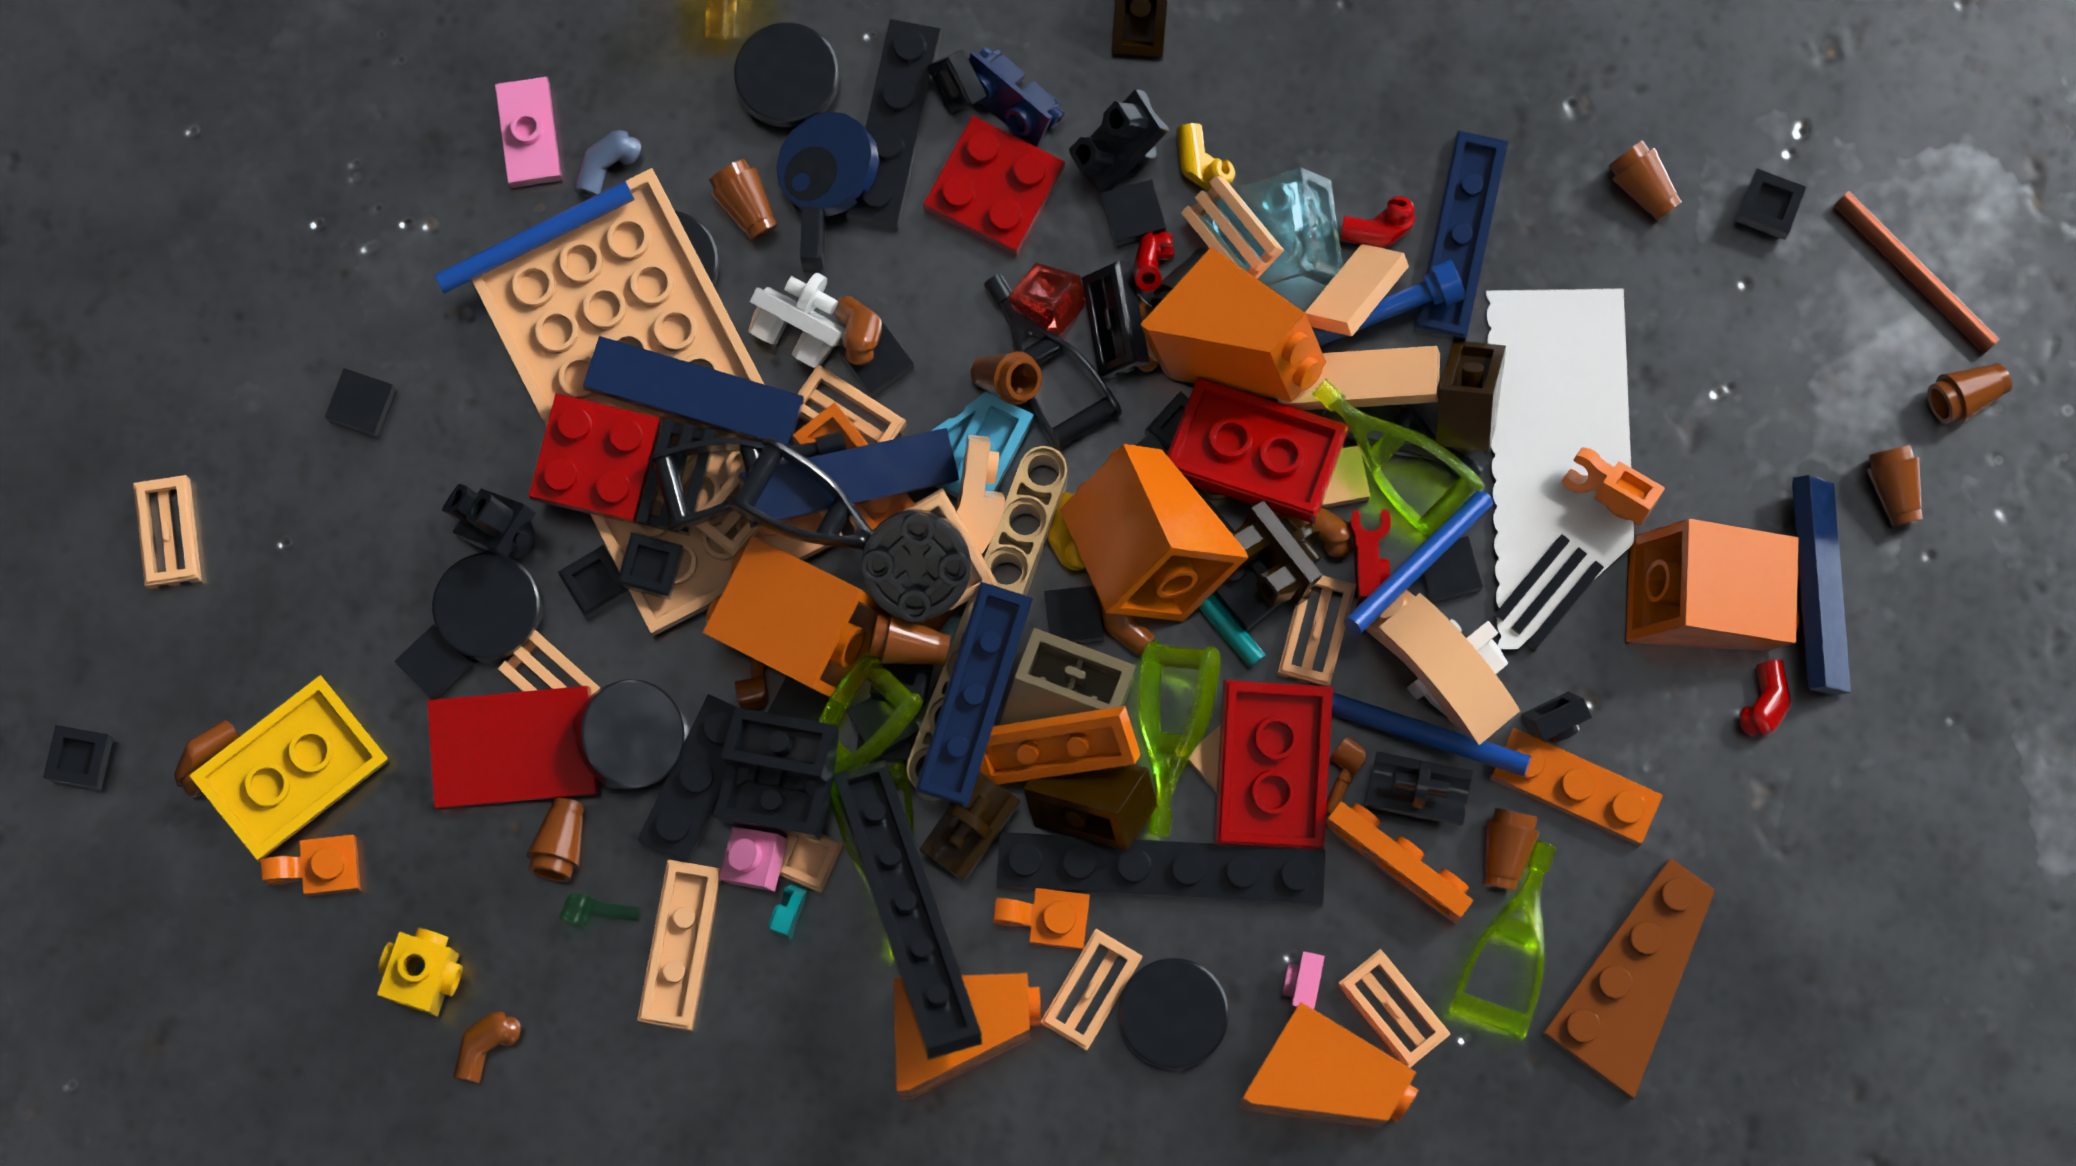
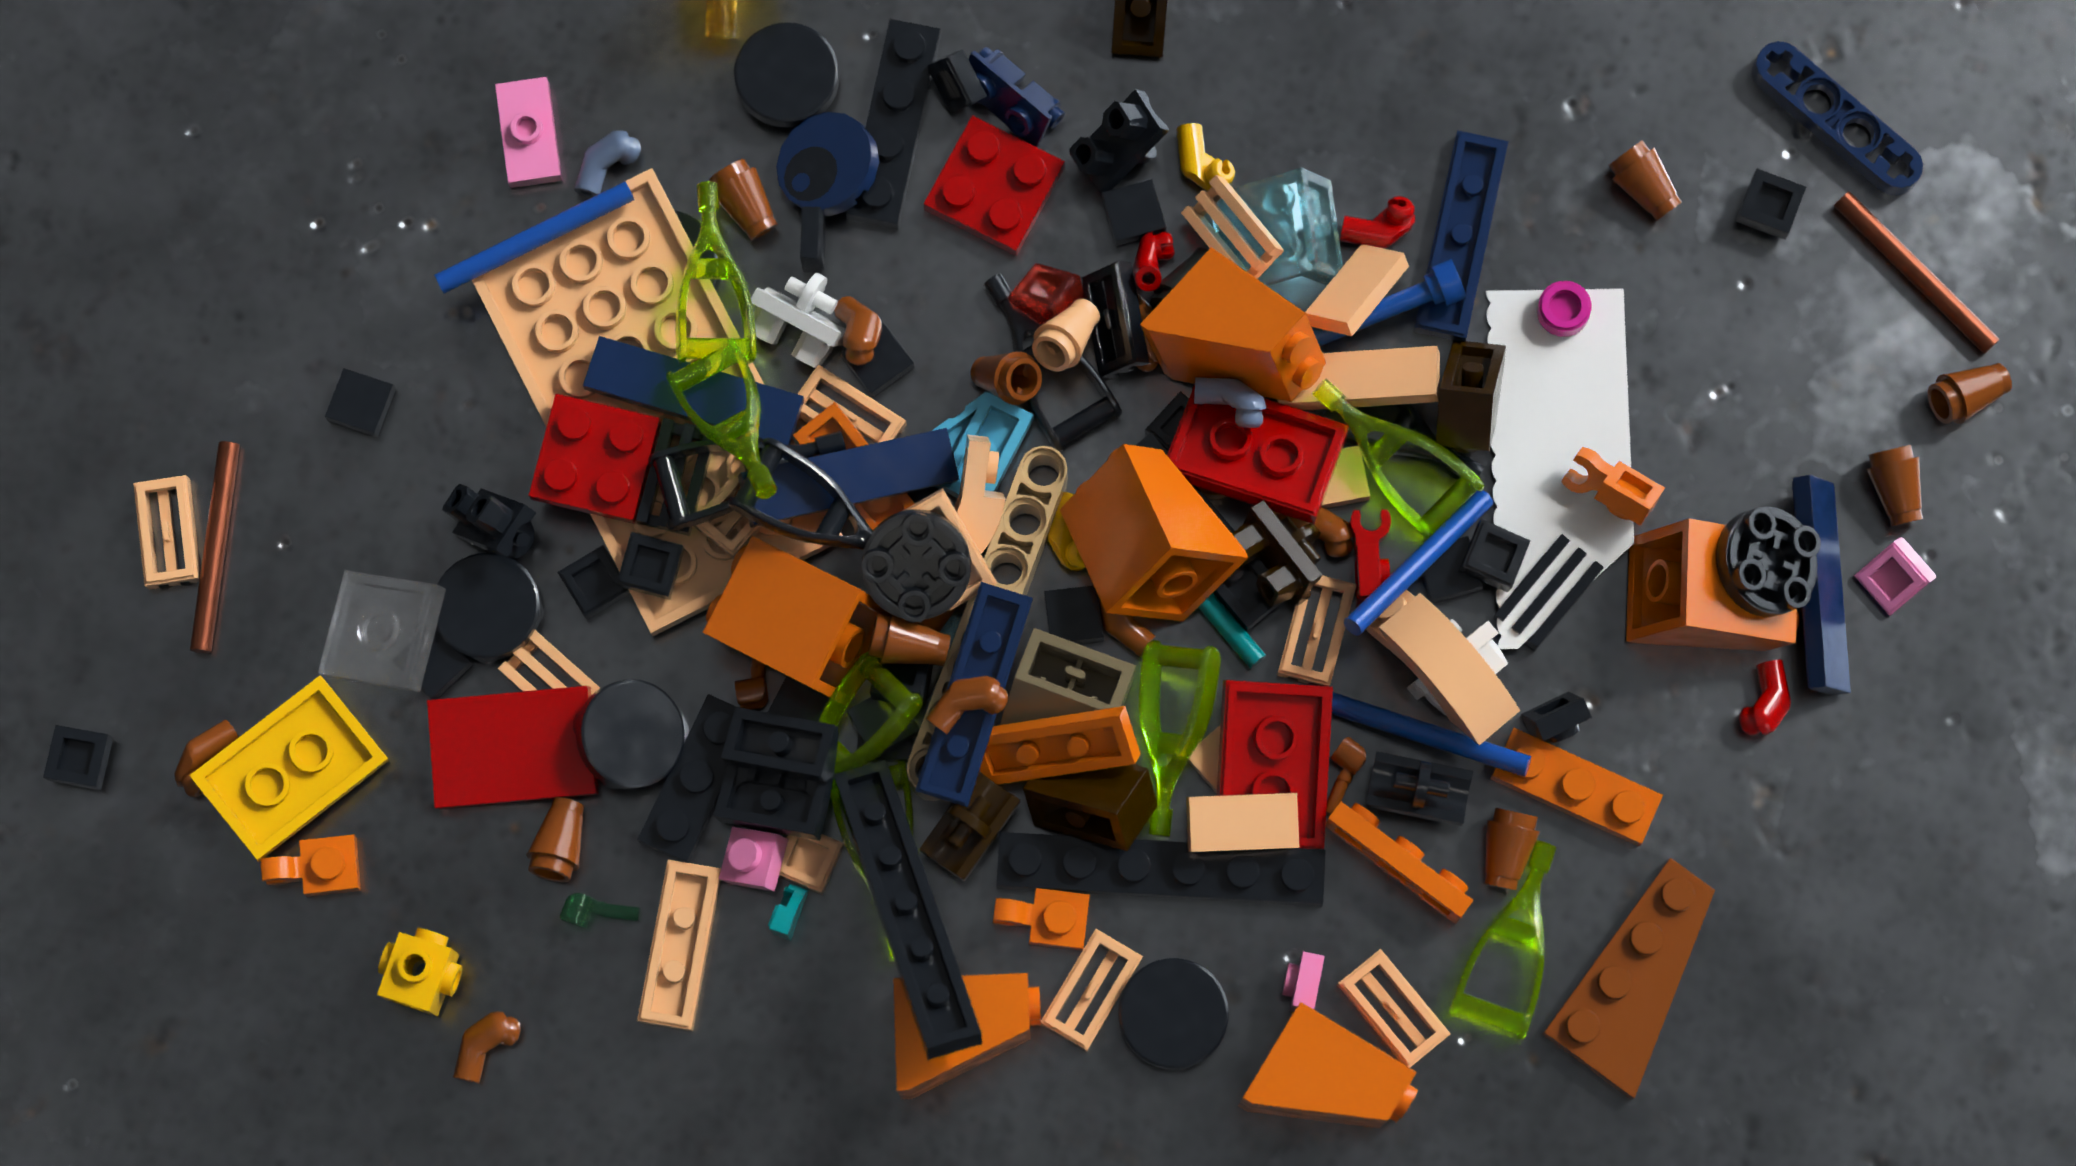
none -> copper bar [190,441,240,654]
none -> clear tile [318,570,446,693]
none -> clear neon green piece [666,338,777,499]
none -> clear neon green piece [675,181,757,364]
none -> dark orange arm [925,676,1008,735]
none -> light nougat cone [1032,299,1100,372]
none -> light nougat tile [1186,793,1299,852]
none -> sand blue arm [1194,377,1266,428]
none -> black tile [1459,519,1531,592]
none -> dark pink tile [1537,281,1592,337]
none -> black tile [1716,507,1821,617]
none -> dark blue beam [1752,41,1923,196]
none -> bright pink slope [1854,537,1936,616]

